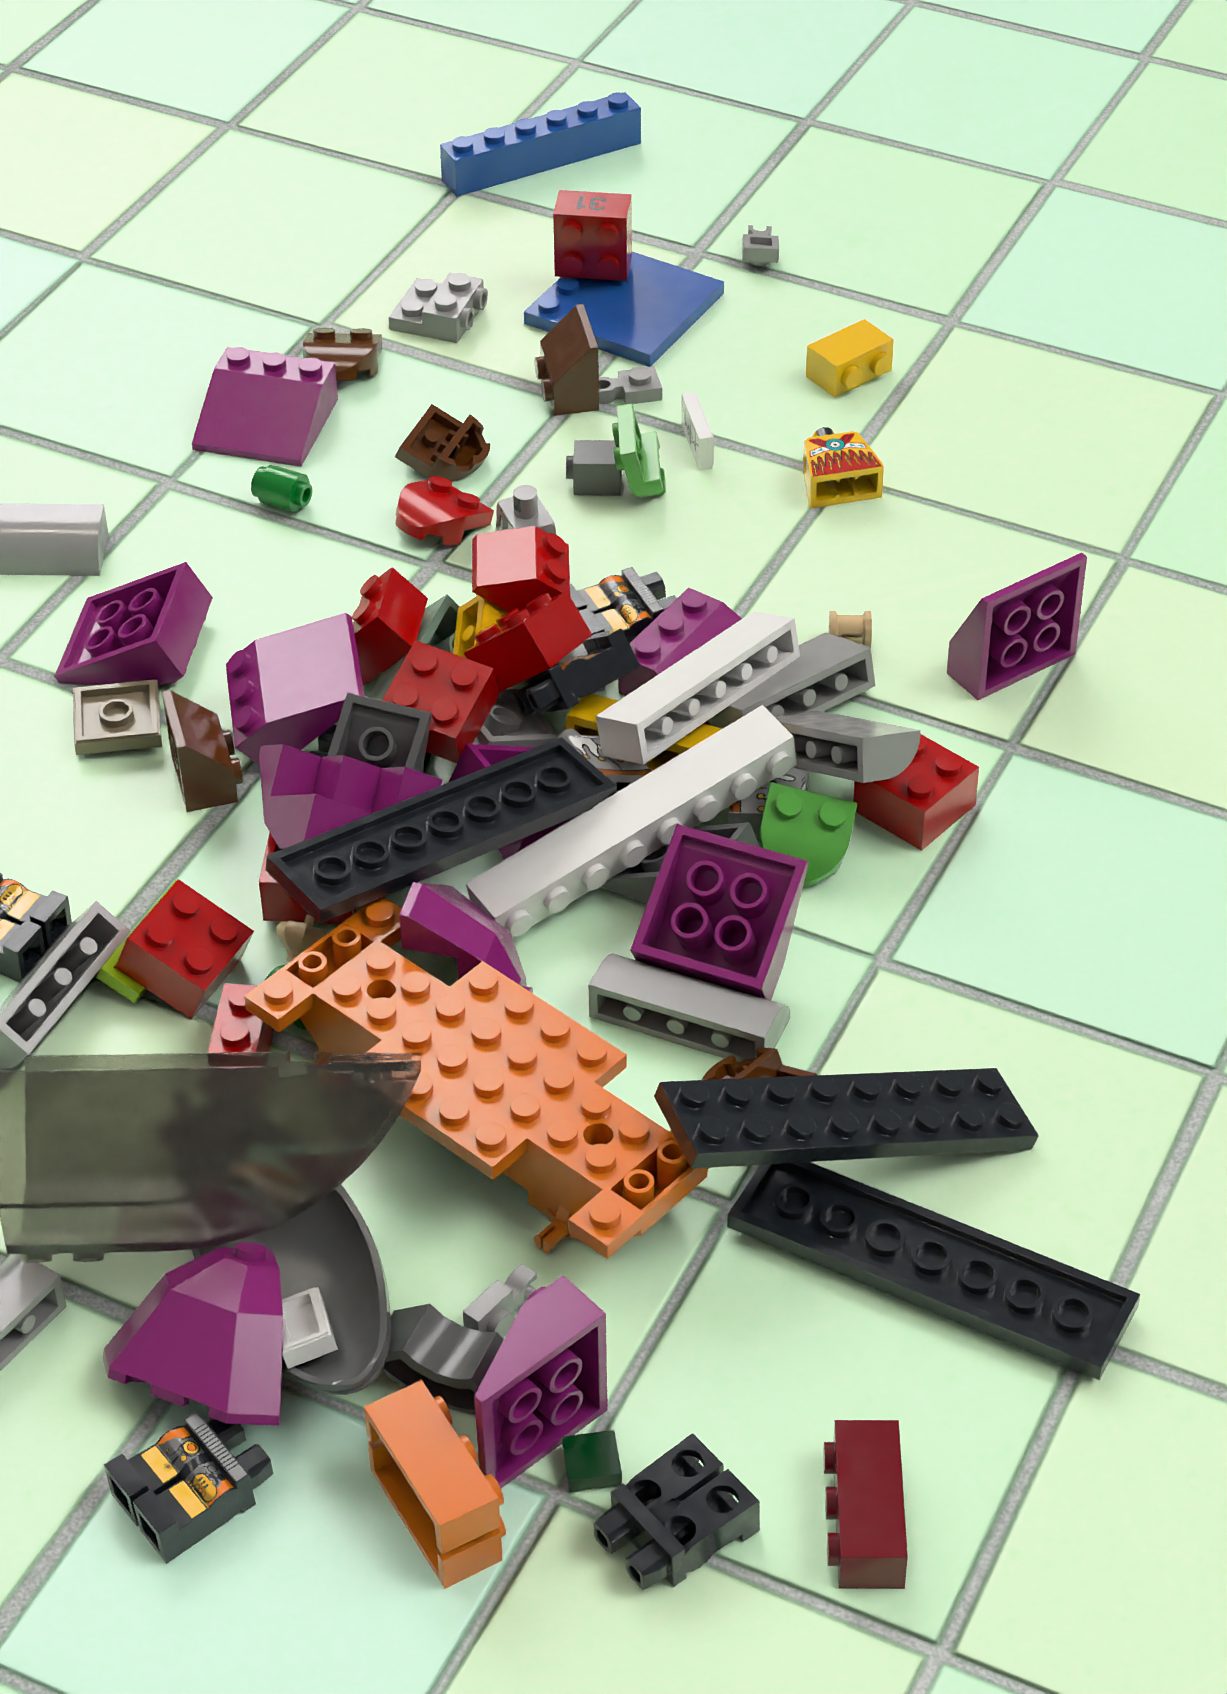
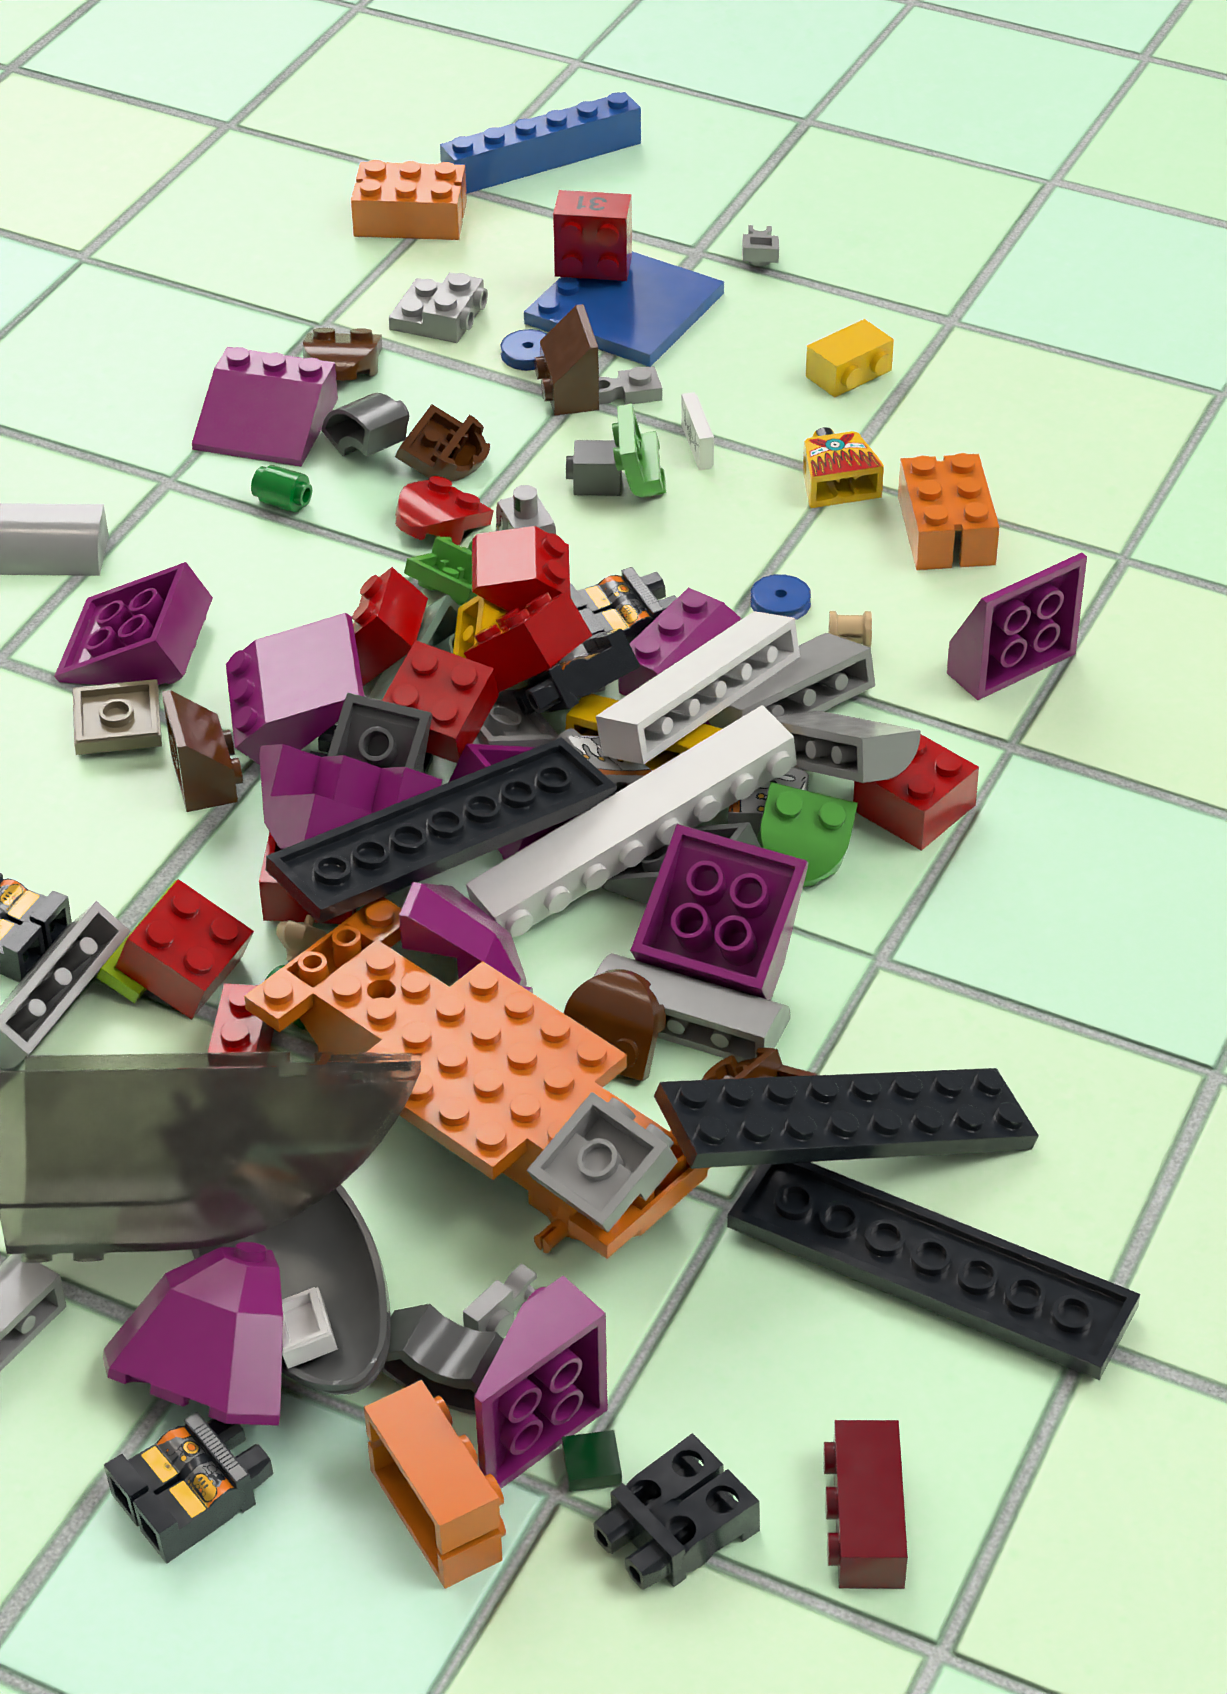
none -> dark grey brick [322,393,410,457]
none -> orange piece [351,160,467,240]
none -> bright green slope [404,537,477,605]
none -> piece [500,329,547,371]
none -> light grey plate [527,1092,678,1233]
none -> reddish brown slope [564,969,666,1082]
none -> blue piece [750,574,811,620]
none -> orange piece [898,453,1000,570]

